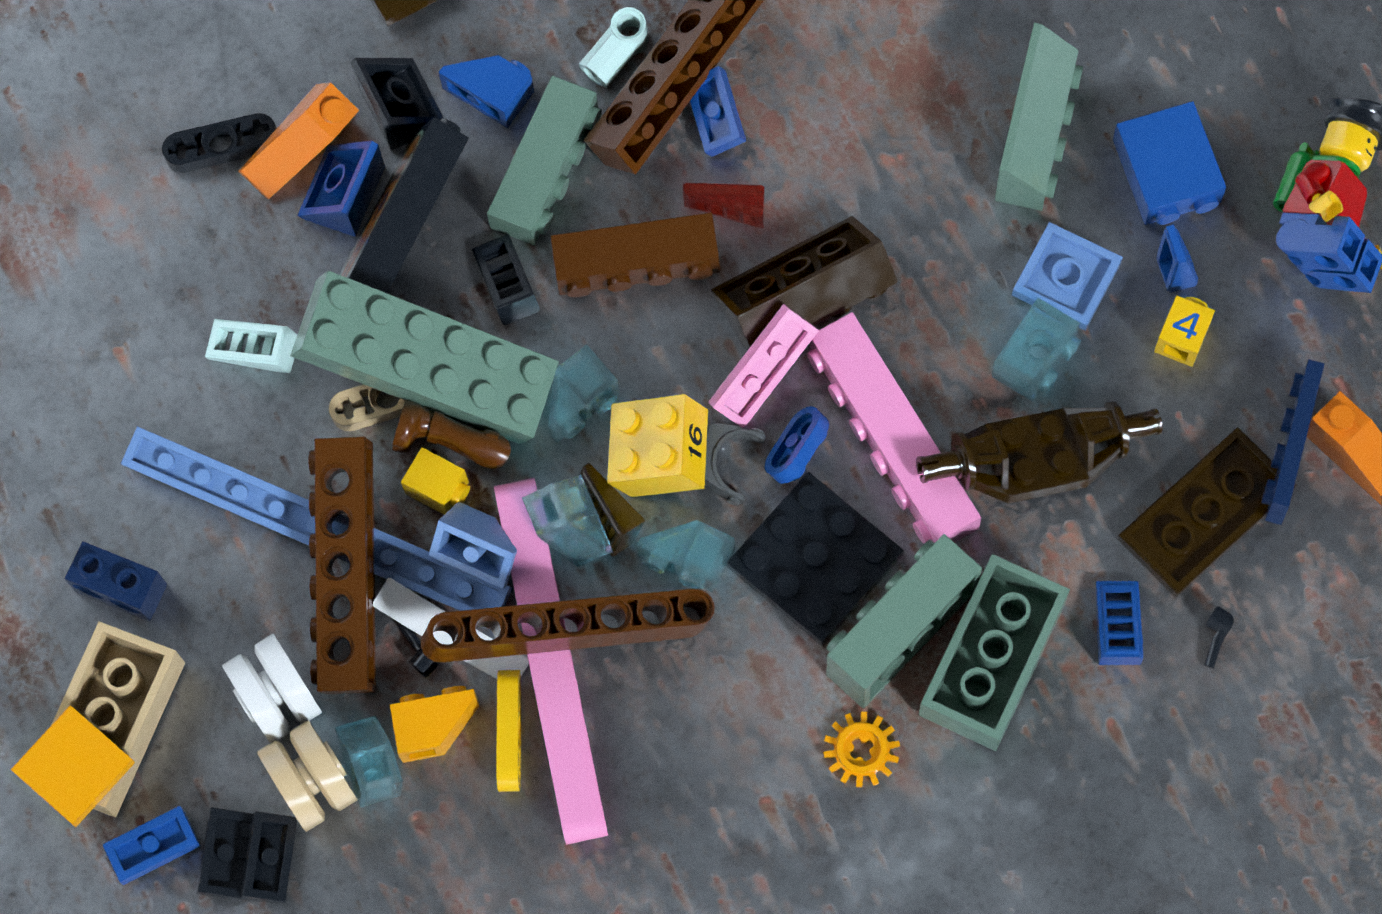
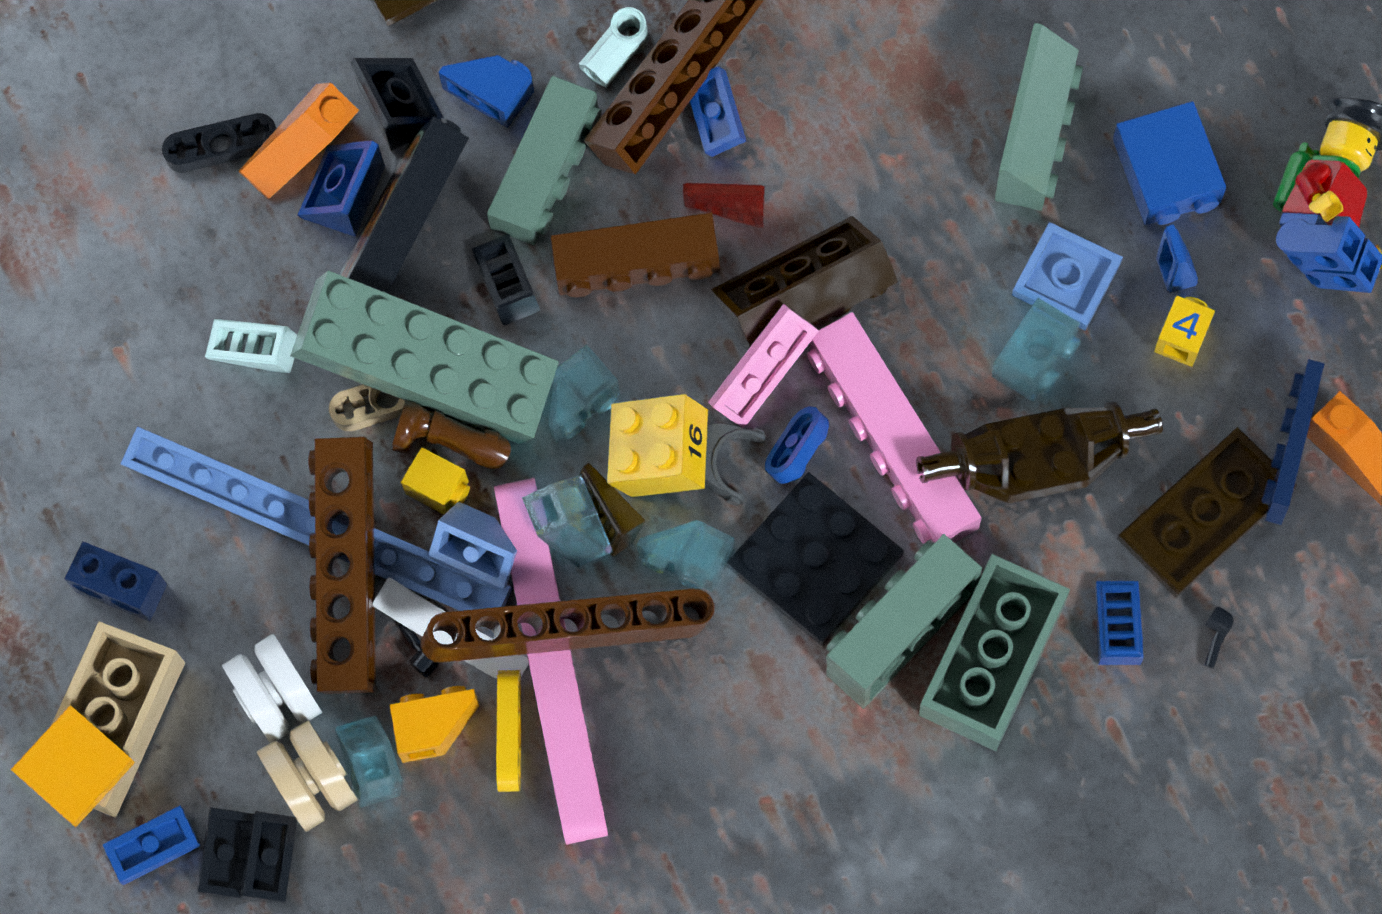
light orange gear [823,711,900,788] -> none

